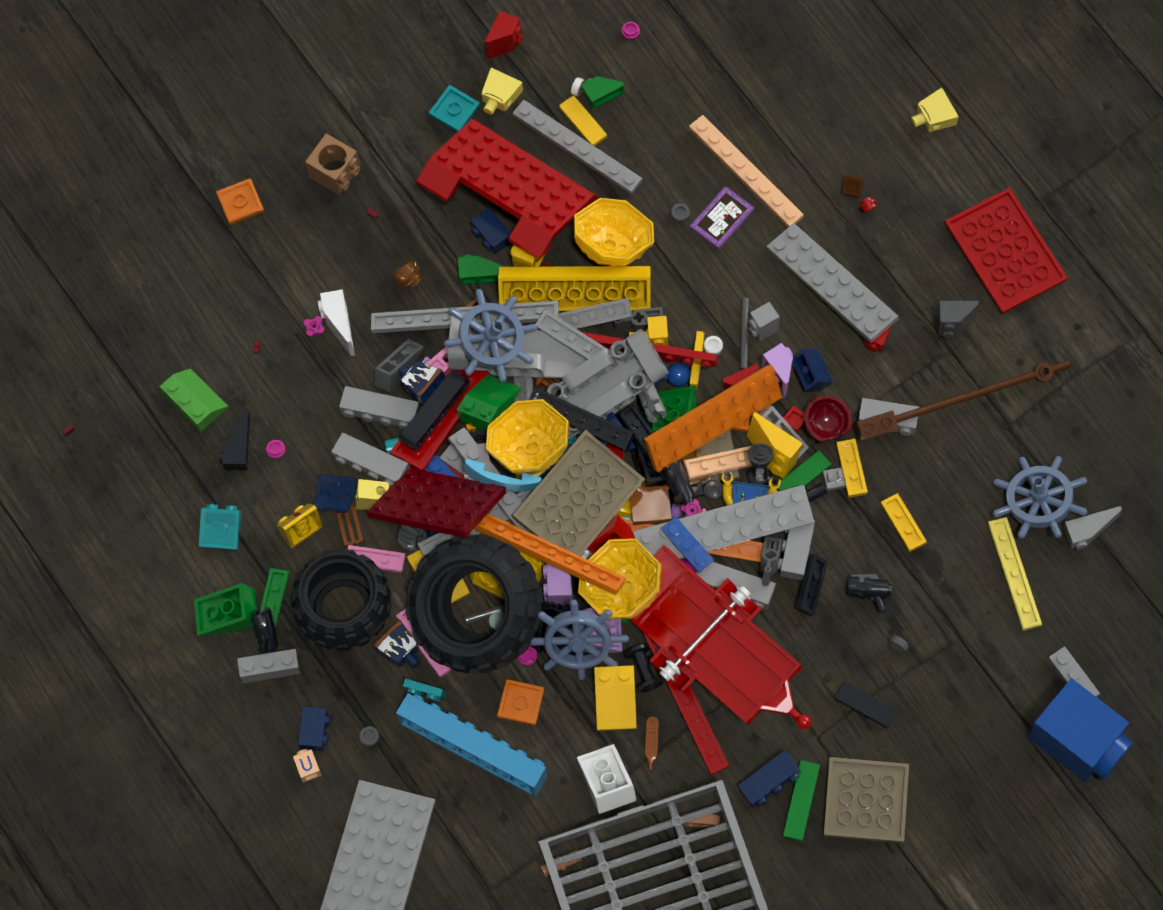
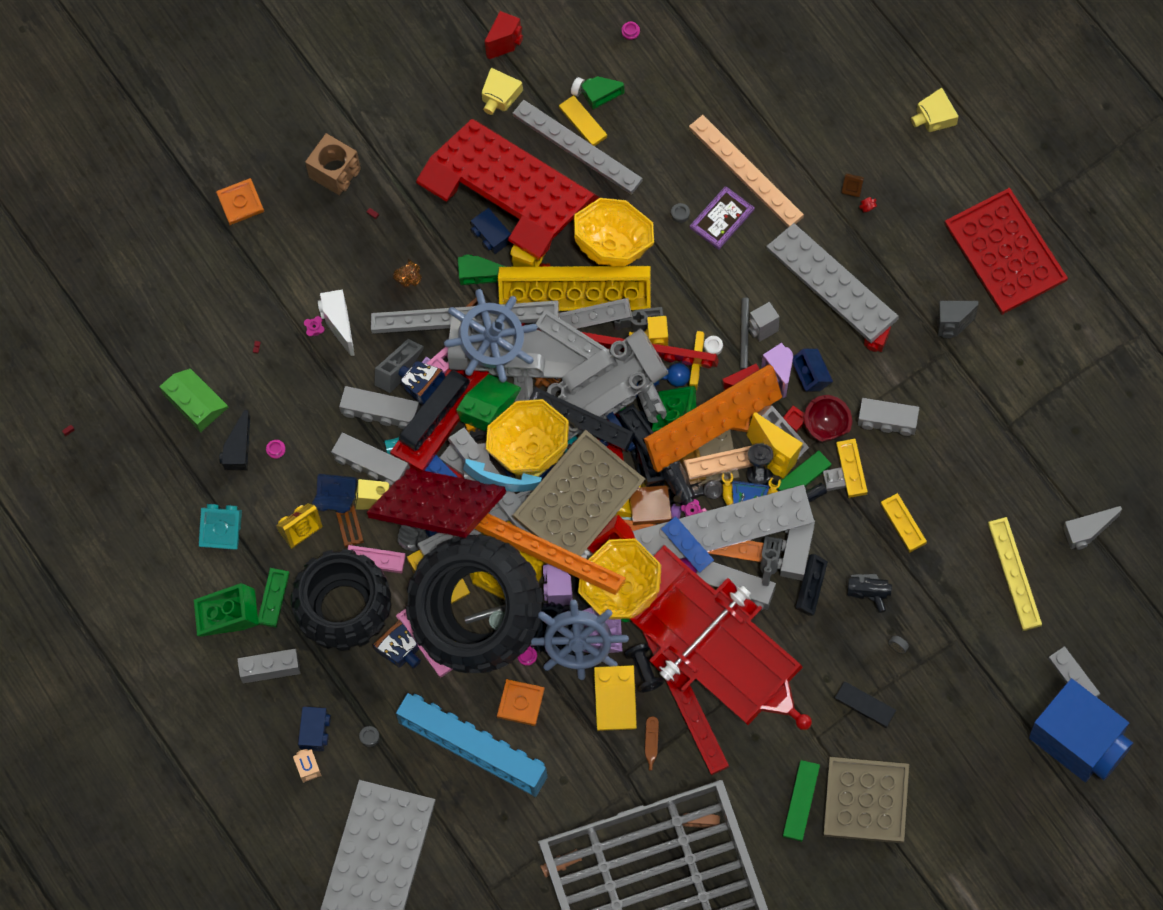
black piece [251,607,278,654] -> none
teal plate [403,679,448,702] -> none
teal plate [429,85,480,132] -> none
white slope [577,744,636,814] -> none
dark blue brick [738,750,801,807] -> none
reddish brown bar [856,360,1071,440] -> none
sand blue piece [993,456,1087,539] -> none

